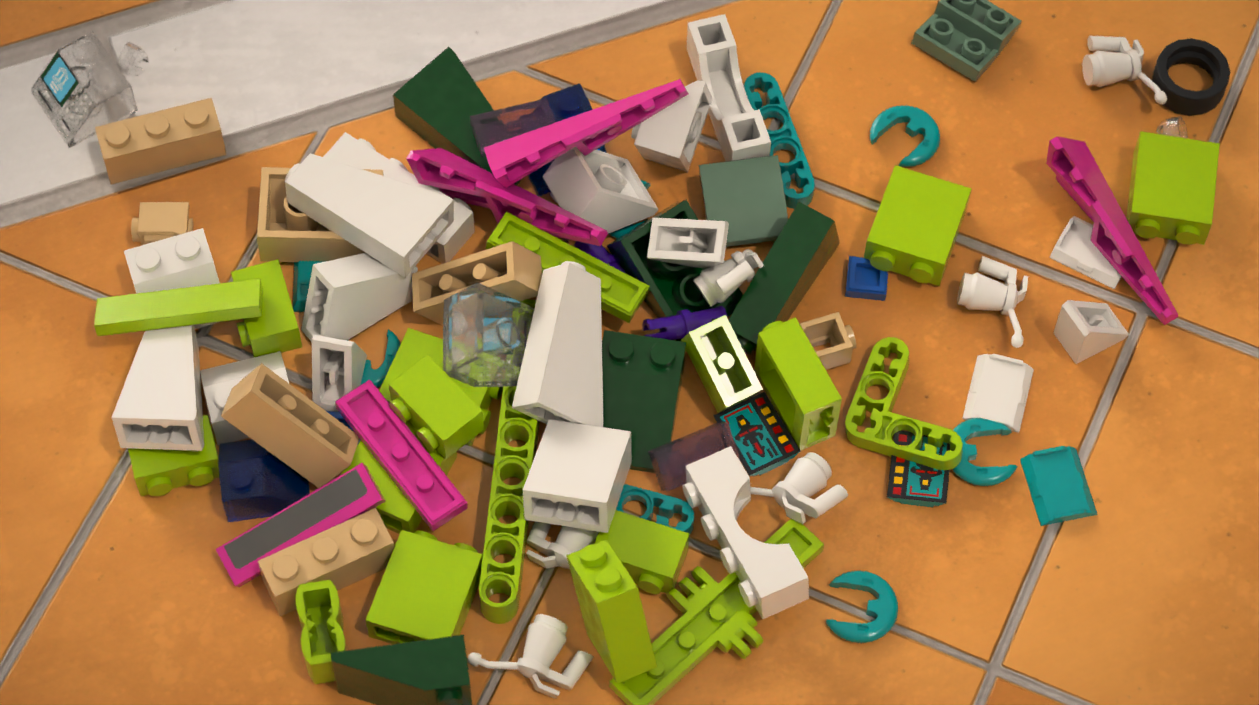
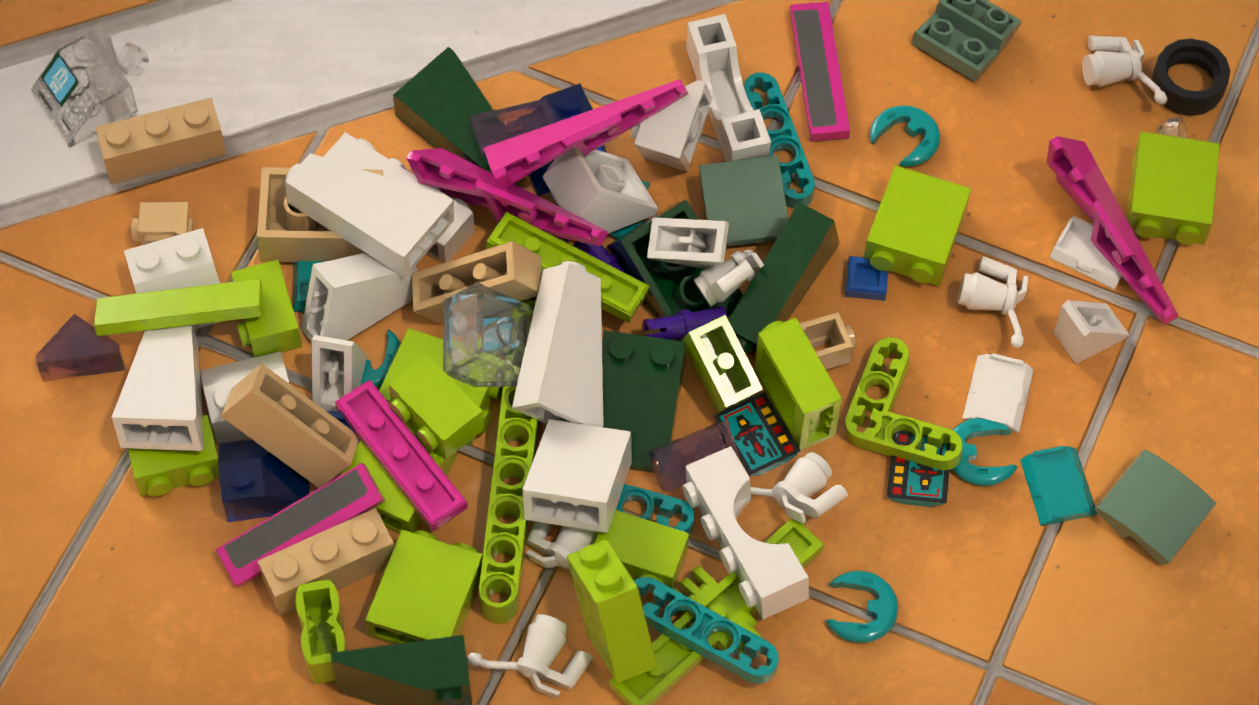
none -> slope [35,314,126,382]
none -> teal beam [634,577,779,684]
none -> tile [790,2,850,141]
none -> sand green slope [1094,449,1216,565]

